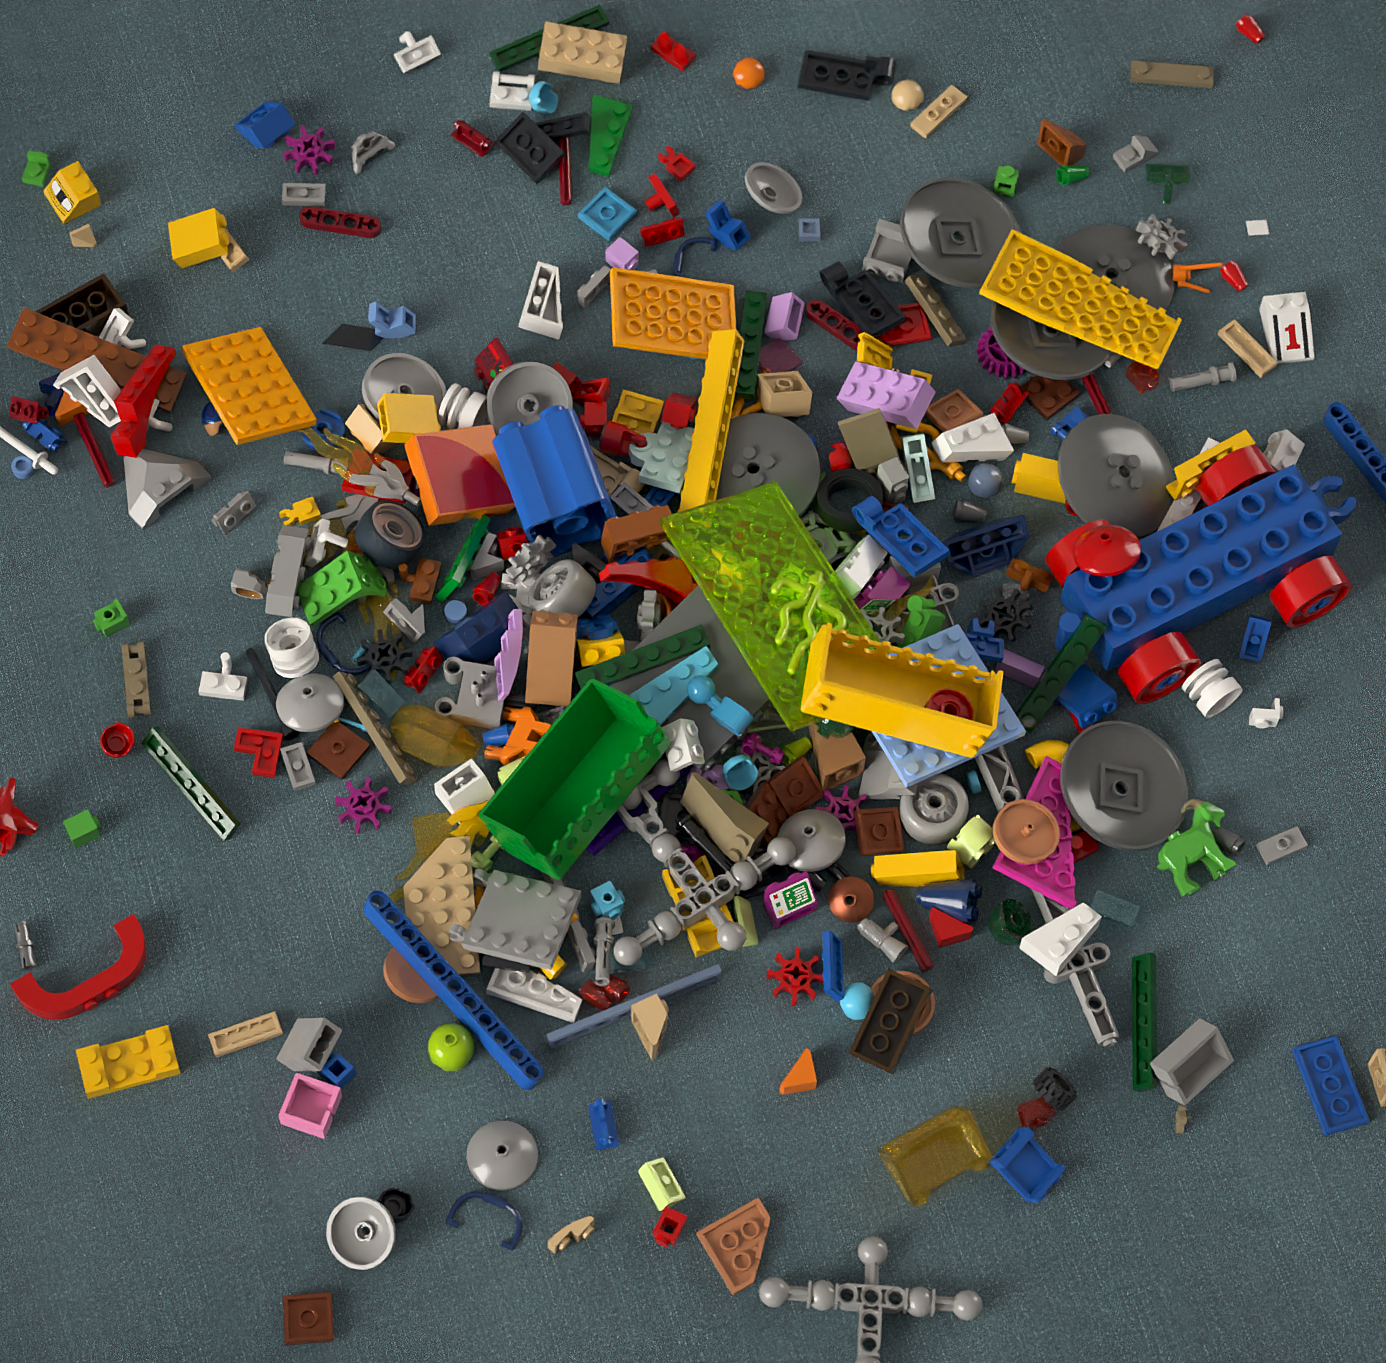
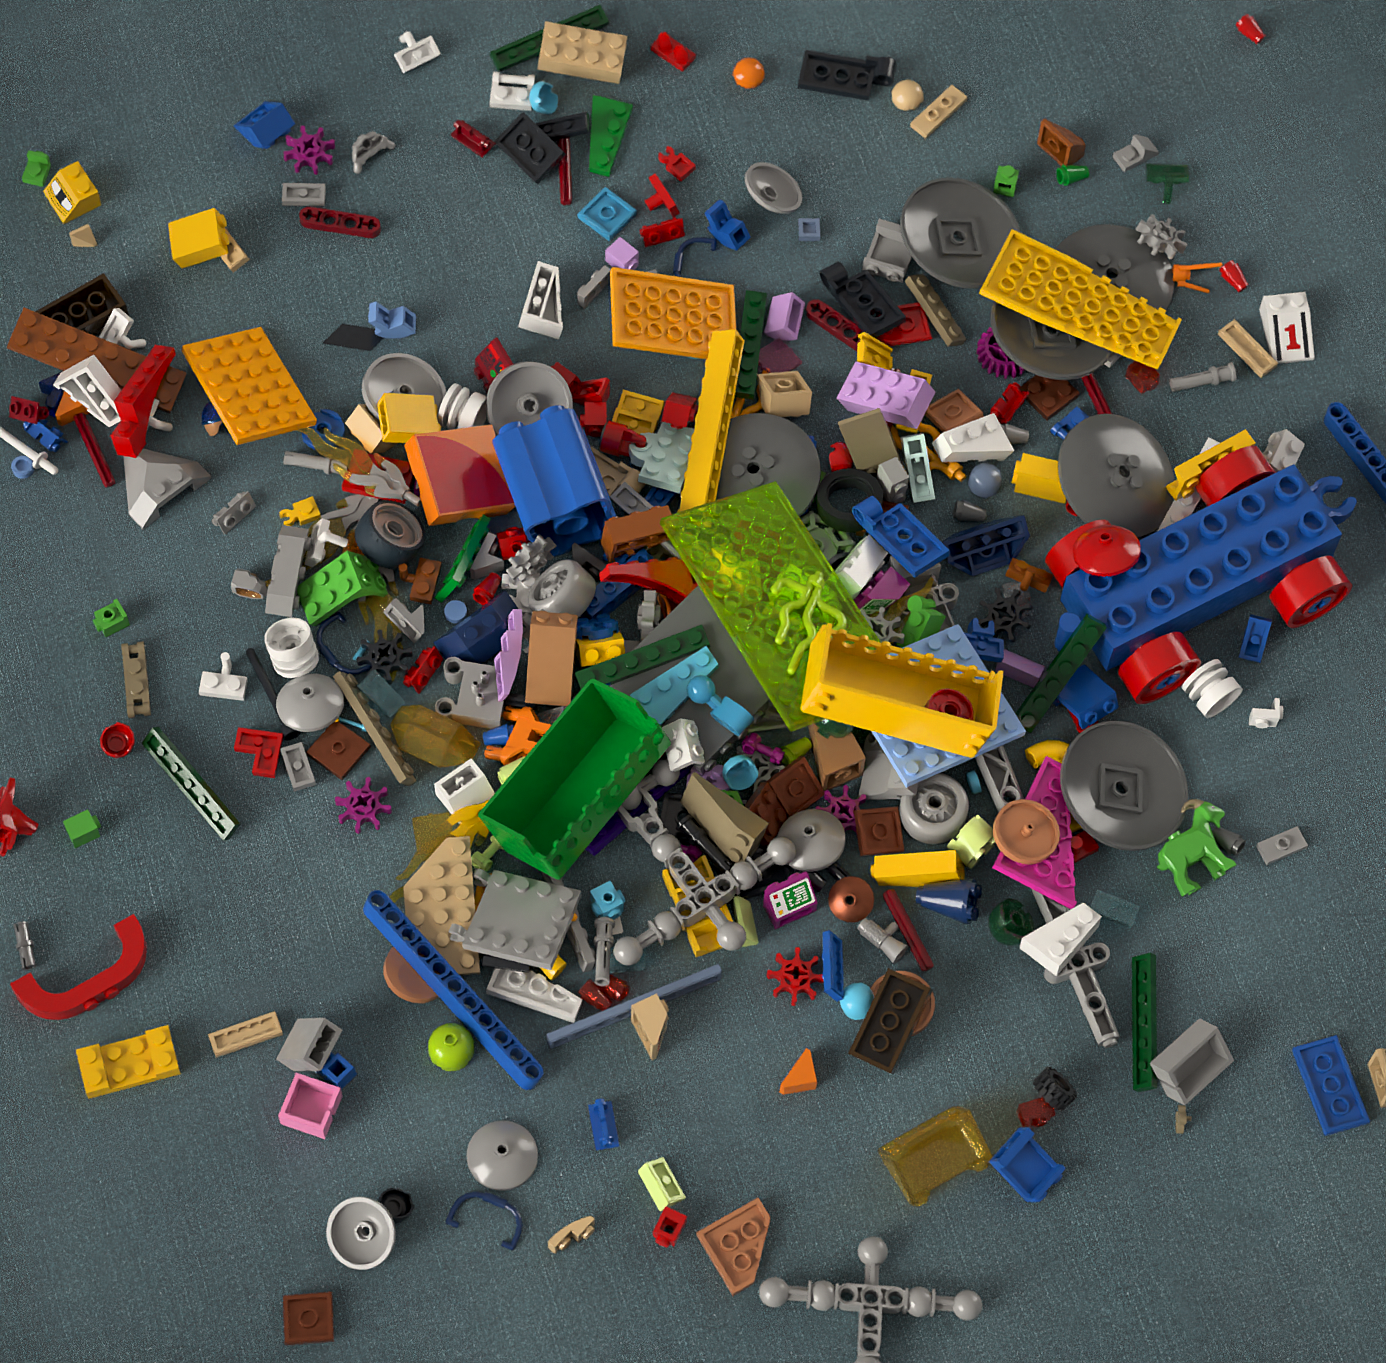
red slope [929,907,974,948] -> none
dark tan plate [1130,60,1214,88] -> none
white sticker [1246,220,1269,236] -> none

